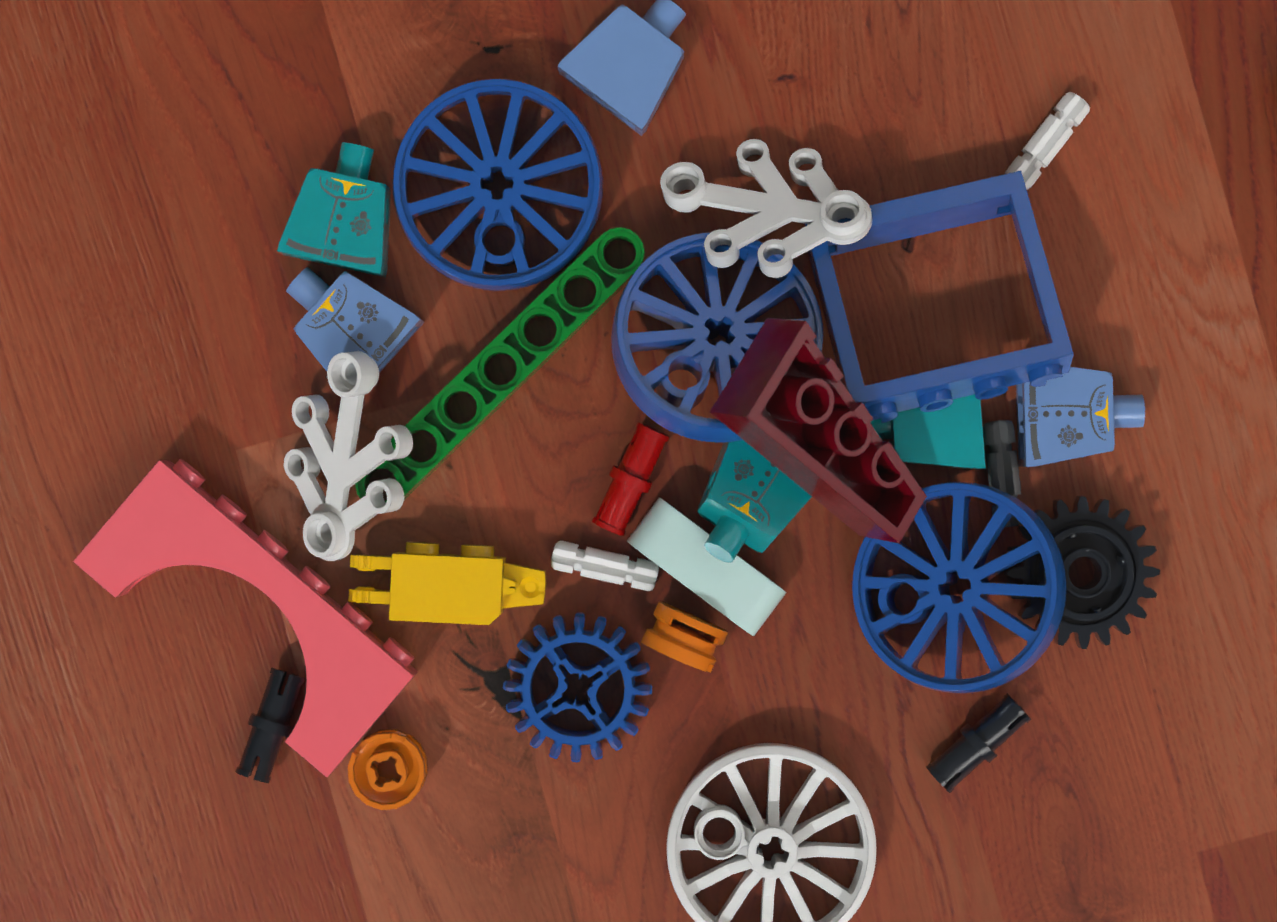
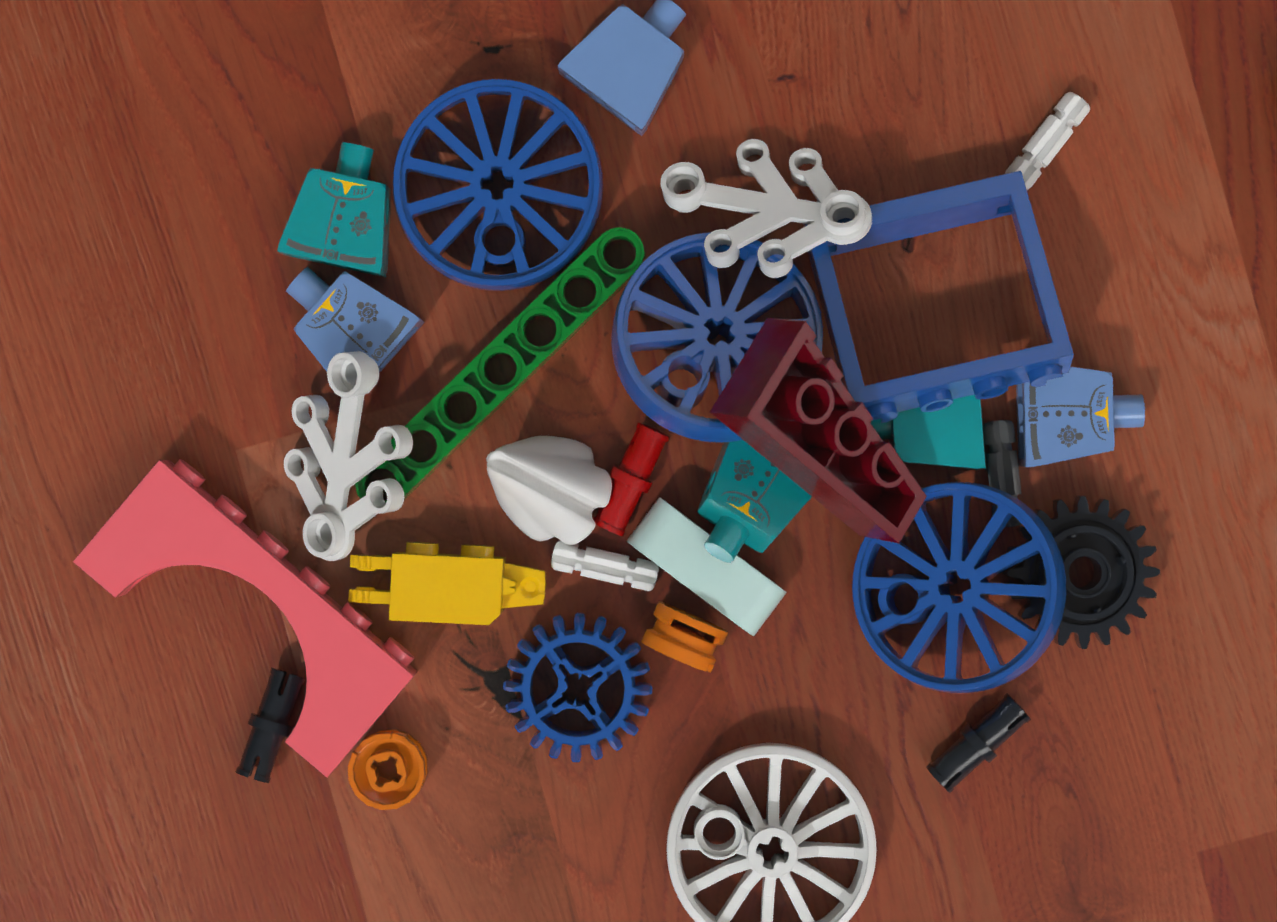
none -> white hat [486,436,612,545]

